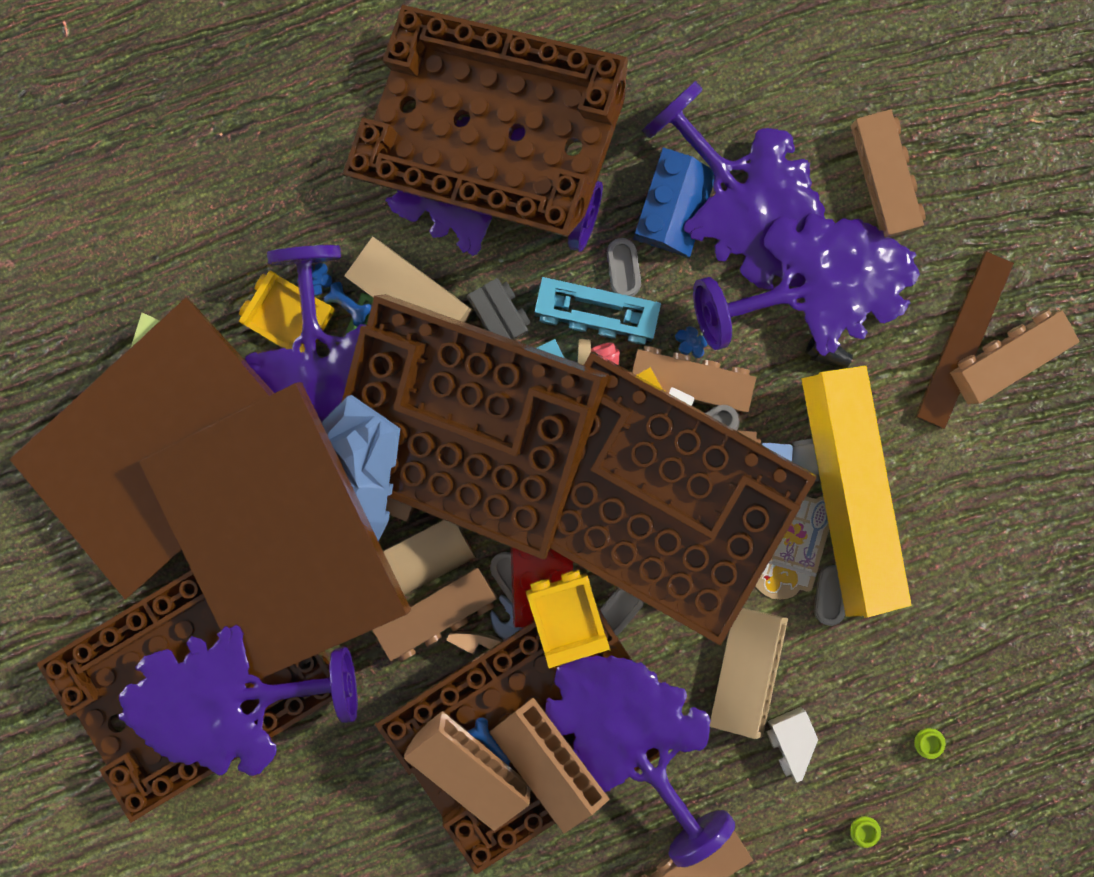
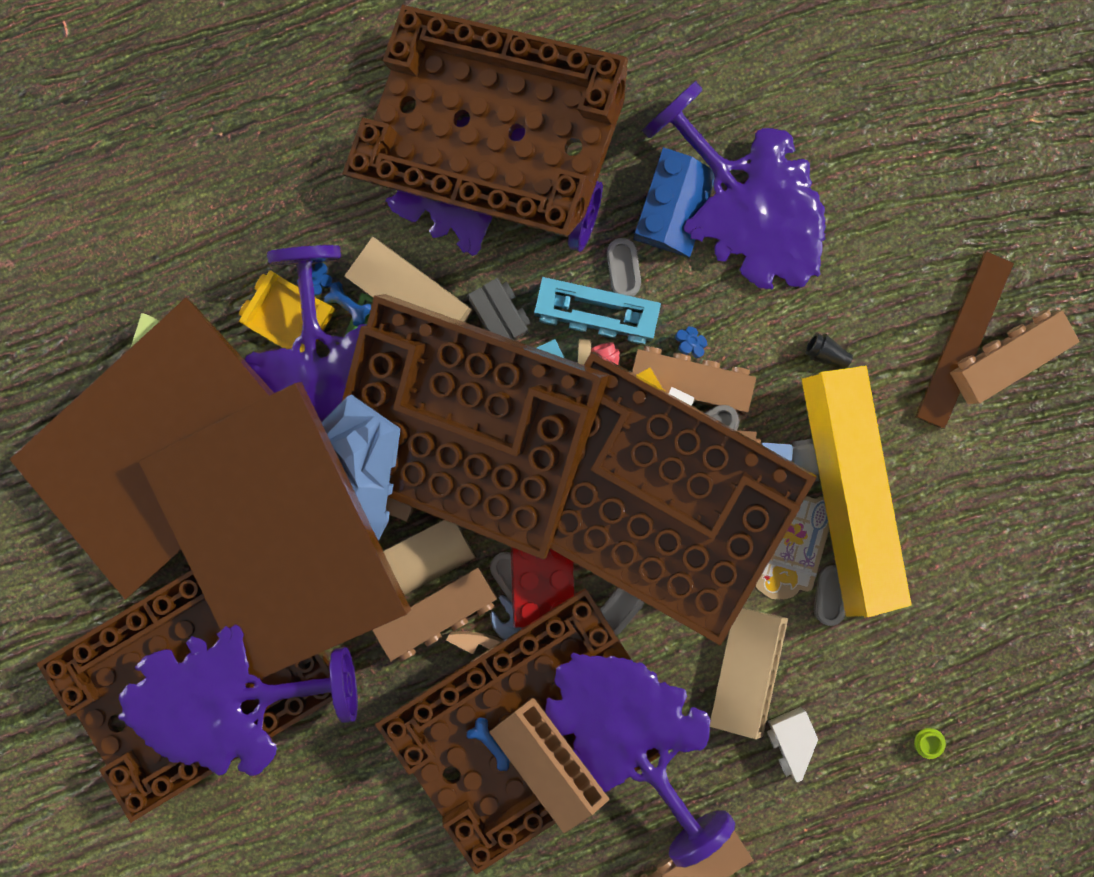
medium nougat brick [404,711,531,831] -> none
yellow panel [526,570,610,668] -> none
dark purple plant [693,213,920,356] -> none
lime plate [850,816,881,848] -> none
medium nougat brick [851,109,926,238] -> none

